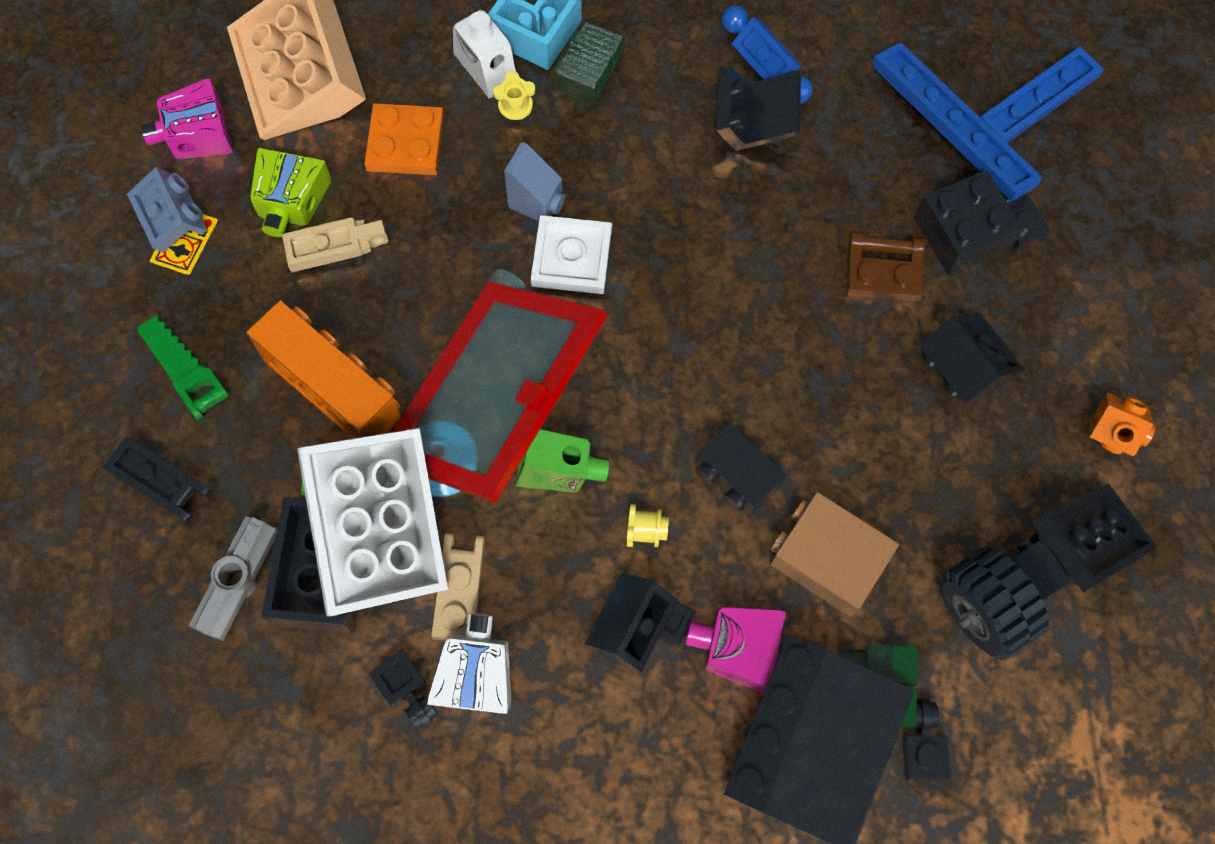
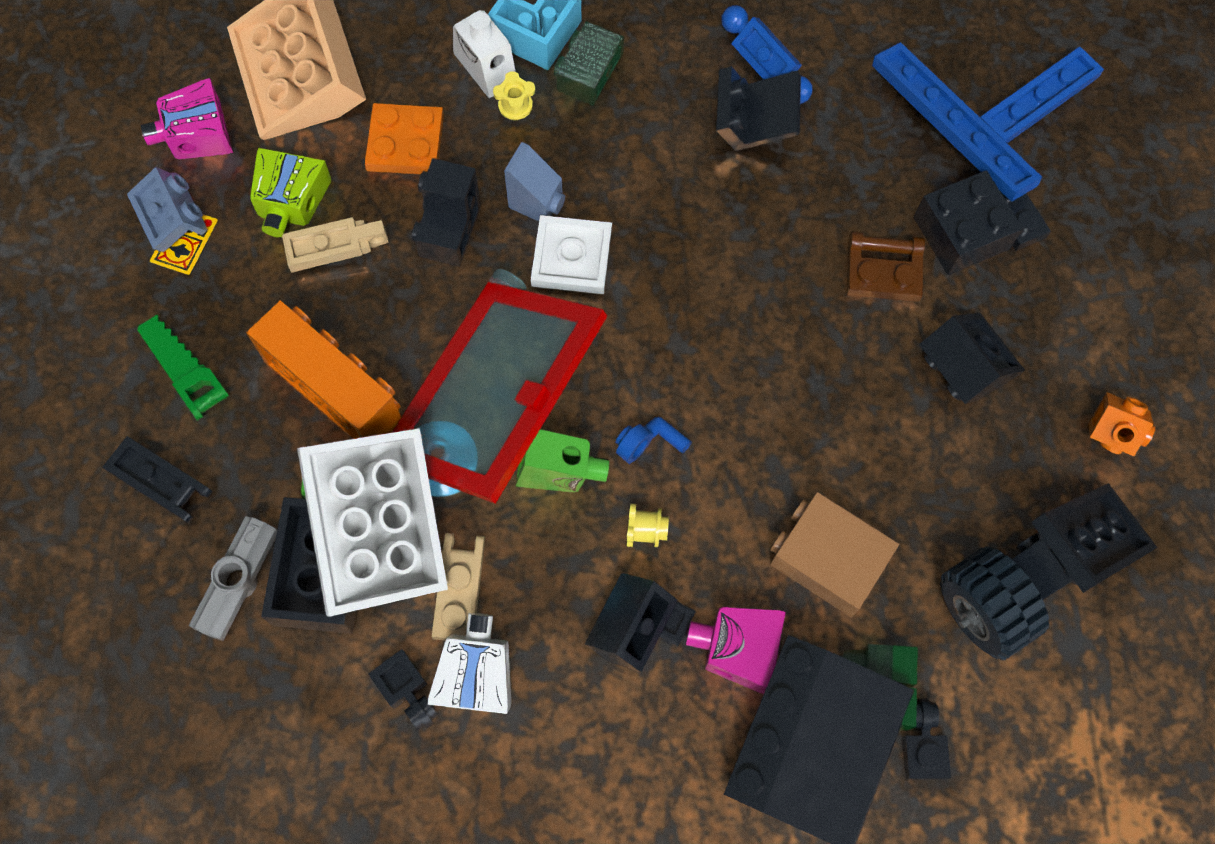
black brick [694,423,786,518] -> none
none -> black brick [412,158,481,267]
none -> blue plate [615,417,692,464]

